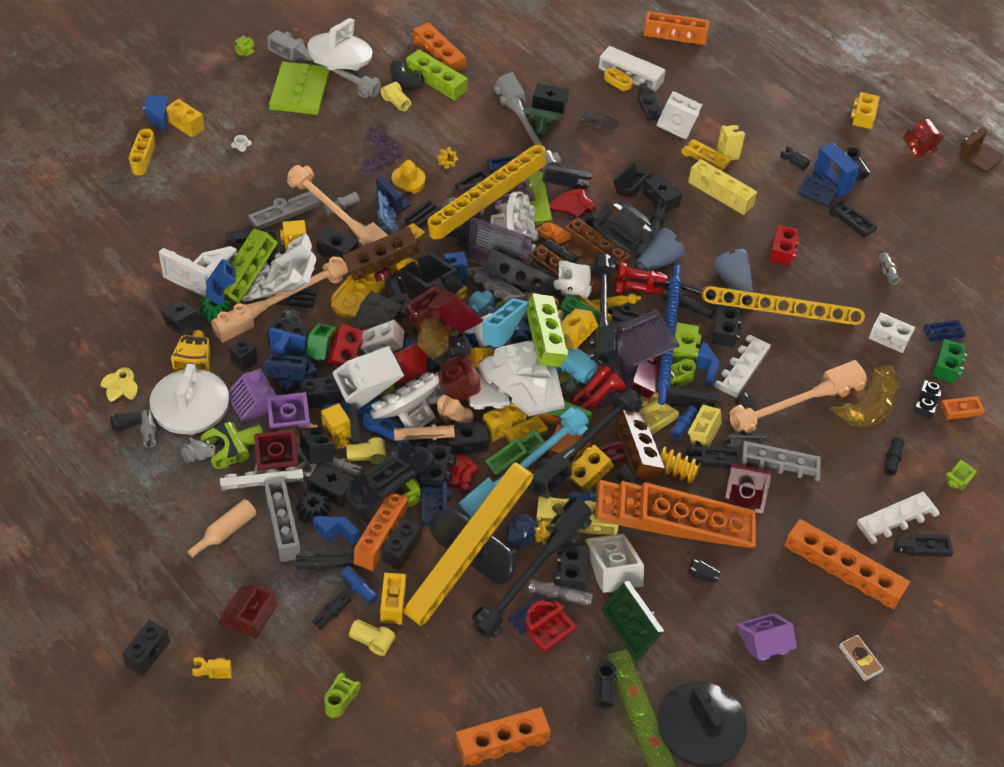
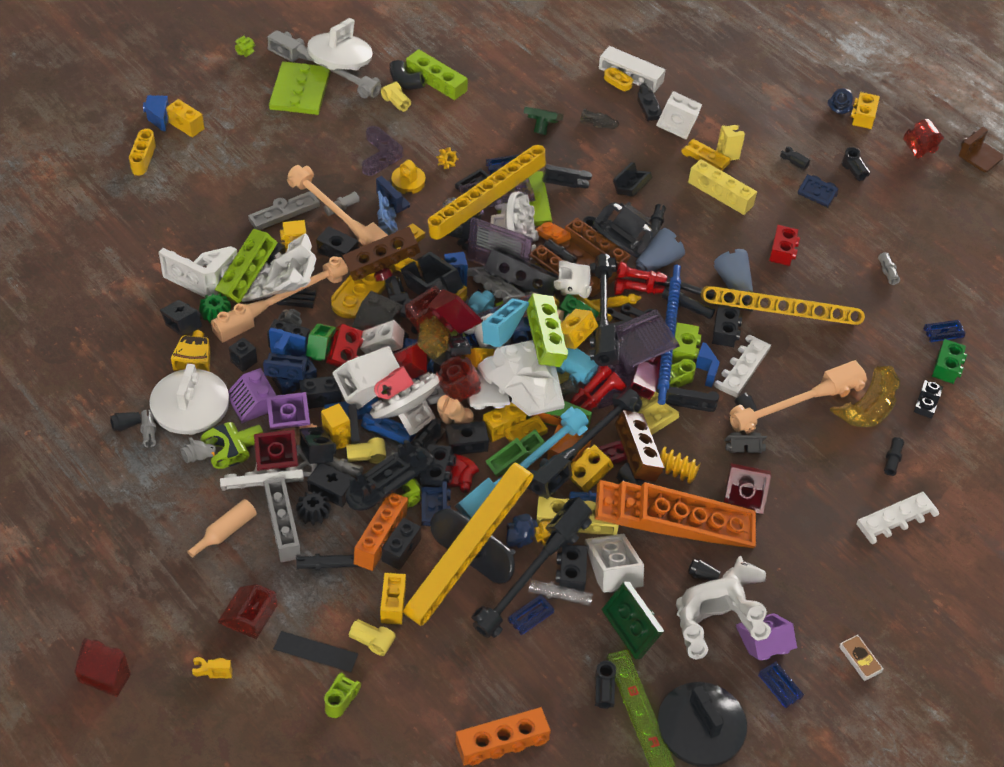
light yellow plate [100,367,138,402] -> none
black brick [122,620,170,676] -> none
blue slope [206,259,236,306] -> none
black hinge [225,230,277,243] -> none
white plate [231,135,252,152] -> none
black pin [312,591,352,630] -> none
blue slope [313,516,360,546] -> none
blue pin [341,566,378,605] -> none
light nougat pin [394,424,455,441] -> none
black tile [405,199,441,228] -> none
orange brick [412,22,466,73] -> none
light grey bar [494,72,562,172] -> none
red slope [525,600,577,654] -> none
black brick [532,83,569,114] -> none
red arm [549,189,597,218] -> none
orange brick [643,11,710,45] -> none
black brick [643,173,682,213] -> none
blue pin [669,406,698,440] -> none
black hinge [685,446,741,469] -> none
light yellow hinge [688,405,722,447] -> none
light grey hinge [741,441,821,482] -> none
orange brick [784,519,910,610] -> none
blue window [813,142,860,197] -> none
black plate [829,200,878,238] -> none
white brick [869,313,915,353] -> none
black hinge [893,534,954,557] -> none
orange plate [940,396,985,420] -> none
lime bracket [946,460,977,491] -> none
none -> clear red slope [75,638,131,697]
none -> black sticker [273,631,358,672]
none -> coral piece [374,366,414,399]
none -> white animal [676,556,771,660]
none -> clear blue tile [758,662,804,708]
none -> dark blue head [828,88,853,114]

